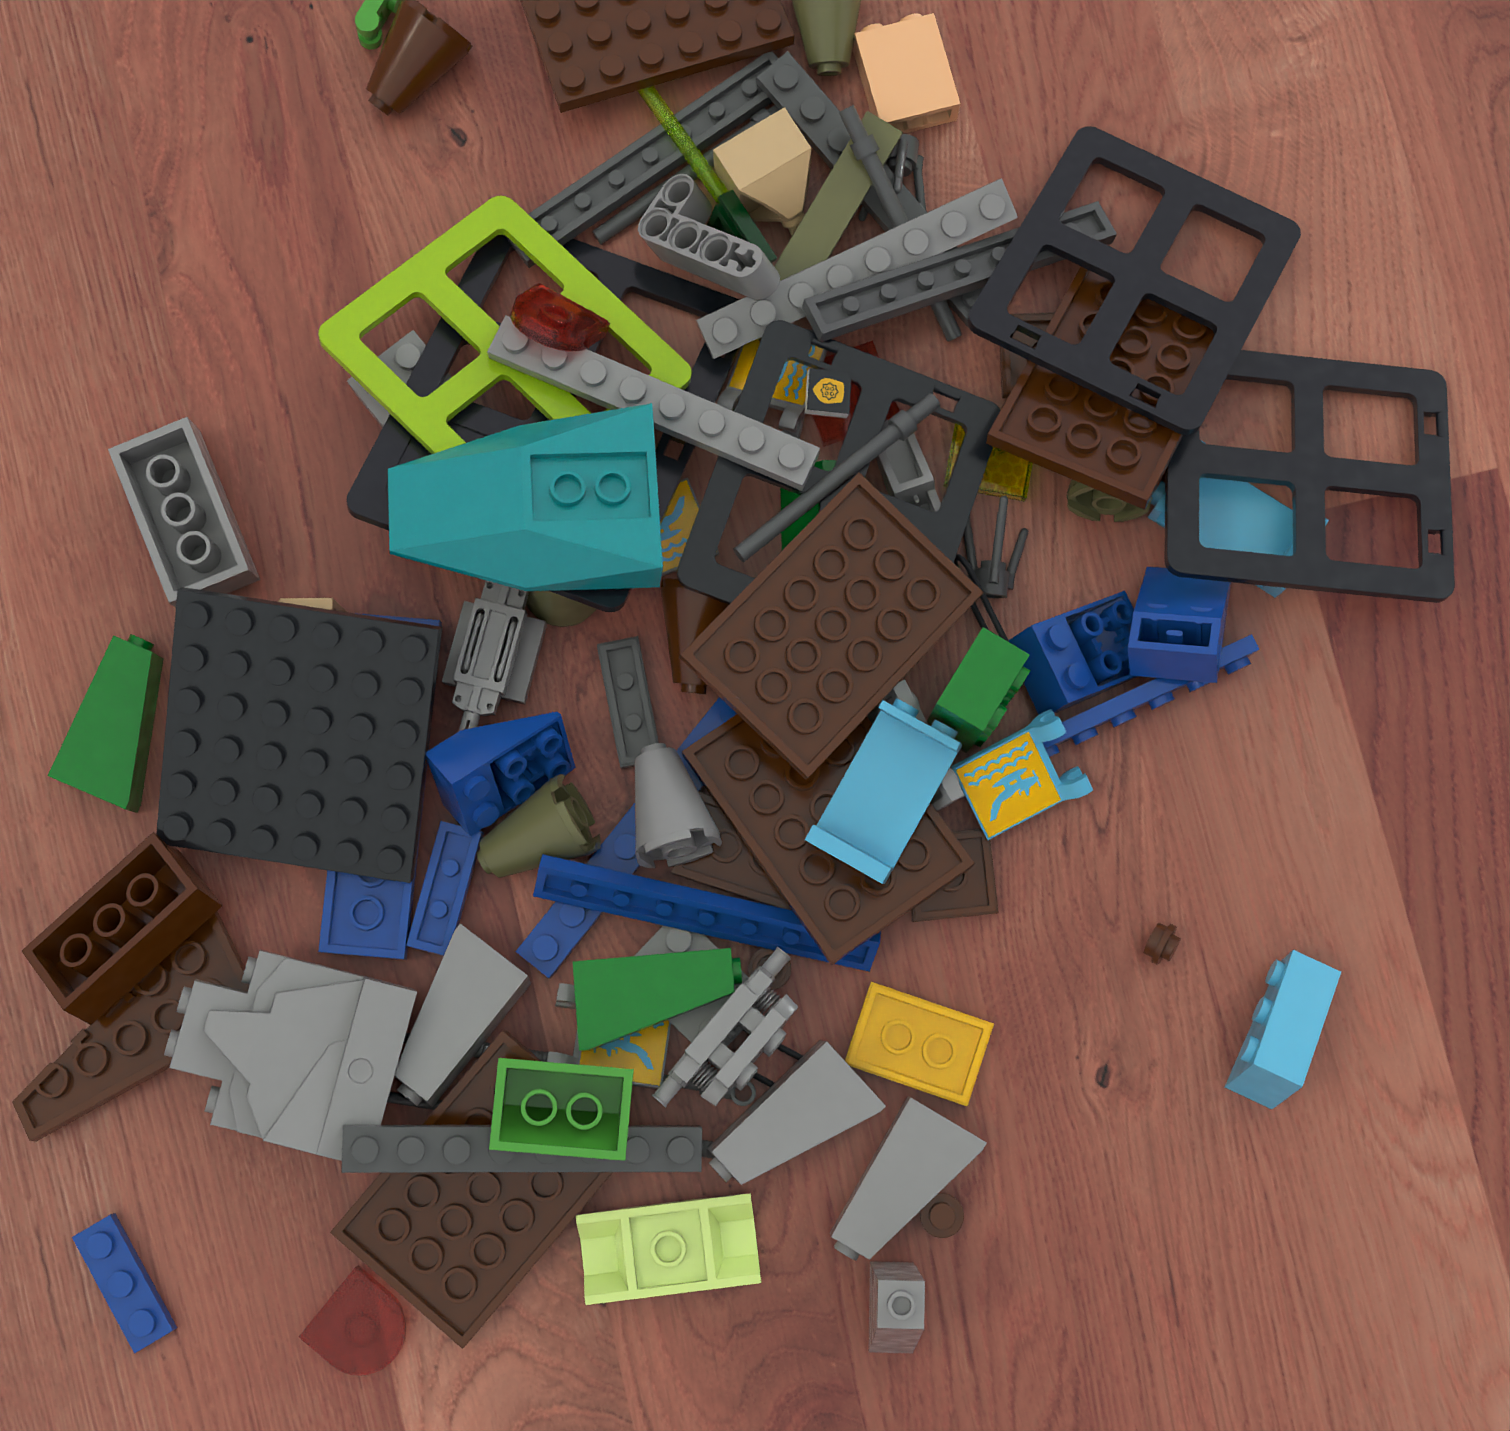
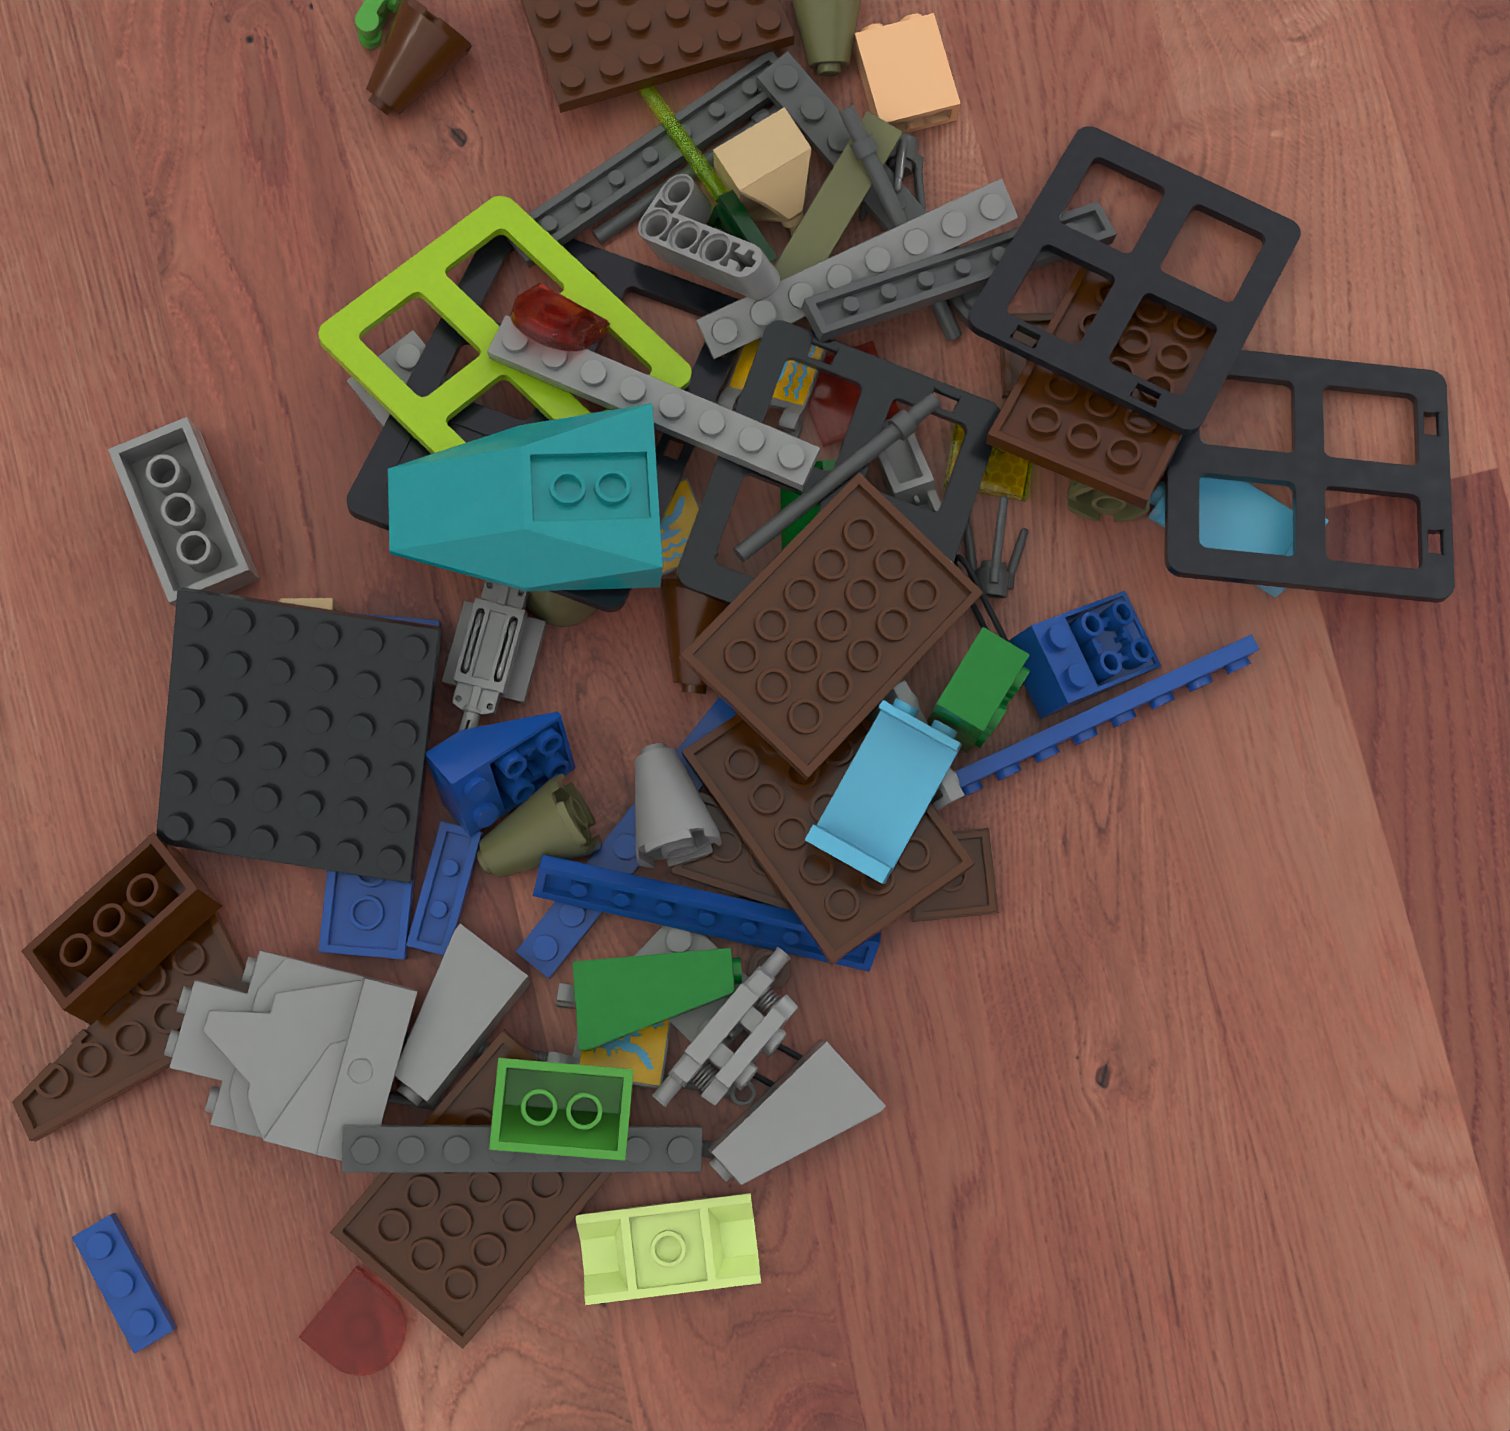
green slope [47,634,164,813] -> none
dark grey tile [597,636,659,769] -> none
black tile [804,368,852,418] -> none
light grey slope [830,1096,987,1261] -> none
yellow tile [844,982,994,1106] -> none
light grey slope [868,1261,925,1354] -> none
reddish brown plate [920,1193,964,1238] -> none
flag [951,709,1093,840] -> none
blue slope [1128,567,1231,683] -> none
reddish brown plate [1143,923,1181,965] -> none
medium azure wedge [1225,950,1341,1109] -> none

